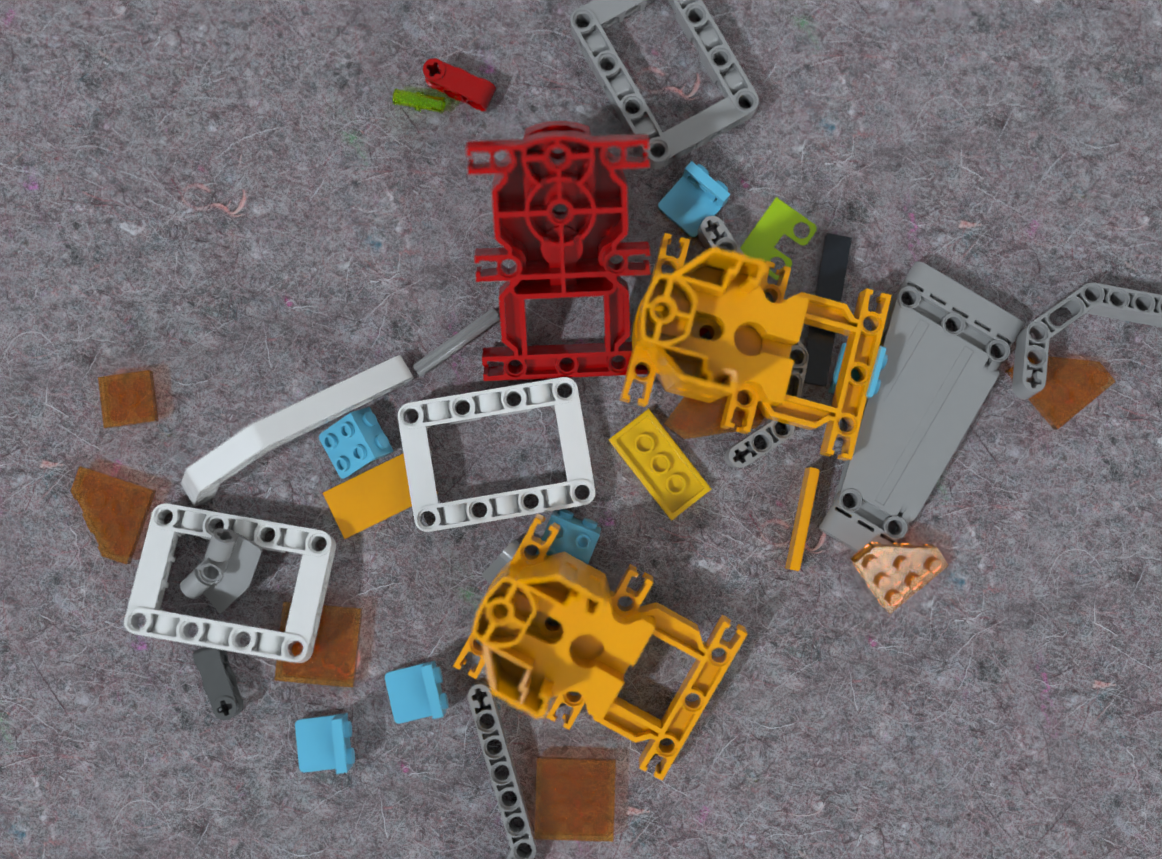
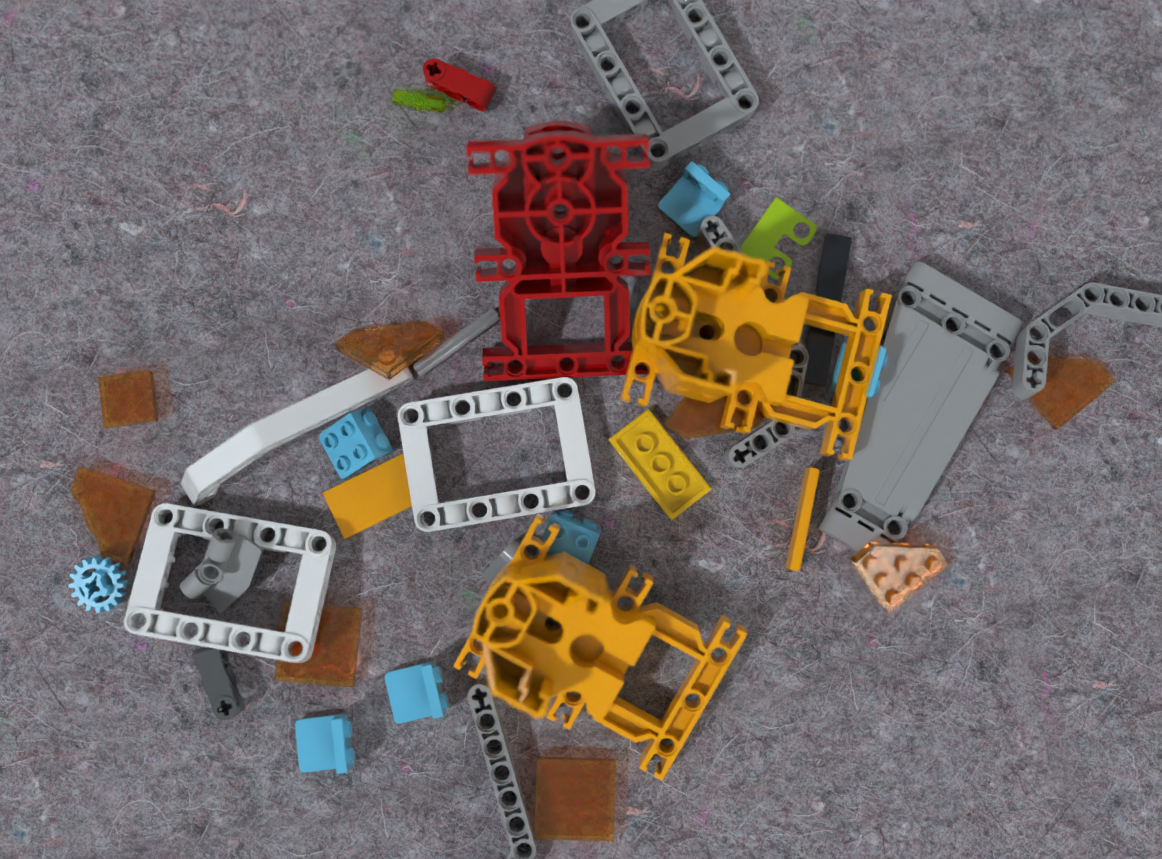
none -> medium azure gear [68,555,129,613]
none -> clear orange plate [335,321,445,380]

